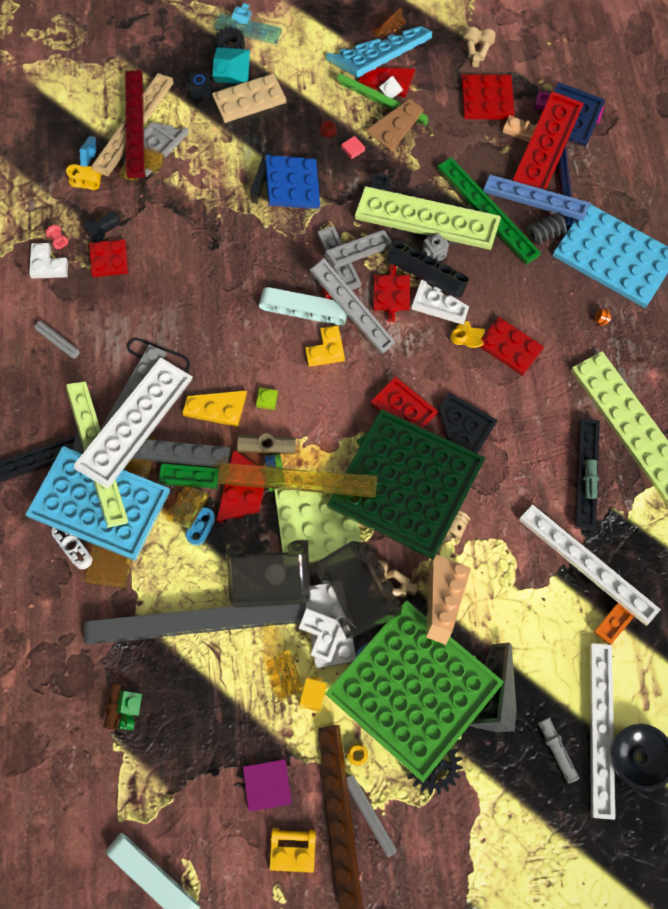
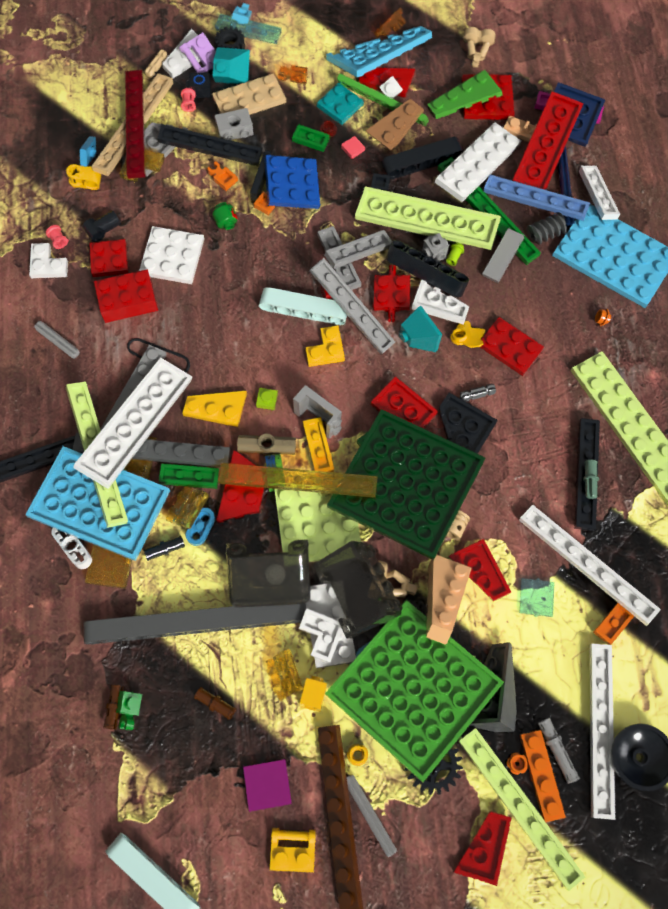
none -> red brick [94,269,159,323]
none -> white plate [139,226,204,284]
none -> black pin [143,535,185,561]
none -> tan axle [144,49,168,78]
none -> black plate [157,124,262,166]
none -> white wing [162,29,200,78]
none -> lavender plate [179,33,216,73]
none -> coral bush [181,88,196,112]
none -> reddish brown pin [194,687,236,720]
none -> orange plate [207,161,238,191]
none -> green head [212,202,238,230]
none -> light grey brick [214,108,253,140]
none -> orange plate [254,191,275,216]
none -> clear orange plate [278,65,308,85]
none -> green plate [292,124,330,152]
none -> light grey panel [293,385,342,439]
none -> yellow plate [303,417,334,476]
none -> teal plate [317,82,364,125]
none -> black beam [381,137,464,179]
none -> teal slope [399,306,442,352]
none -> bright green wing [427,70,503,119]
none -> white plate [435,122,521,202]
none -> lime pin [446,242,464,266]
none -> red wing [448,539,512,602]
none -> red wing [454,811,512,886]
none -> yellowish green plate [458,728,586,891]
none -> dark grey axle [460,383,496,402]
none -> light grey tile [482,228,524,283]
none -> orange plate [507,753,528,775]
none -> clear light blue piece [519,578,555,617]
none -> orange plate [519,730,566,822]
none -> white plate [579,166,620,220]

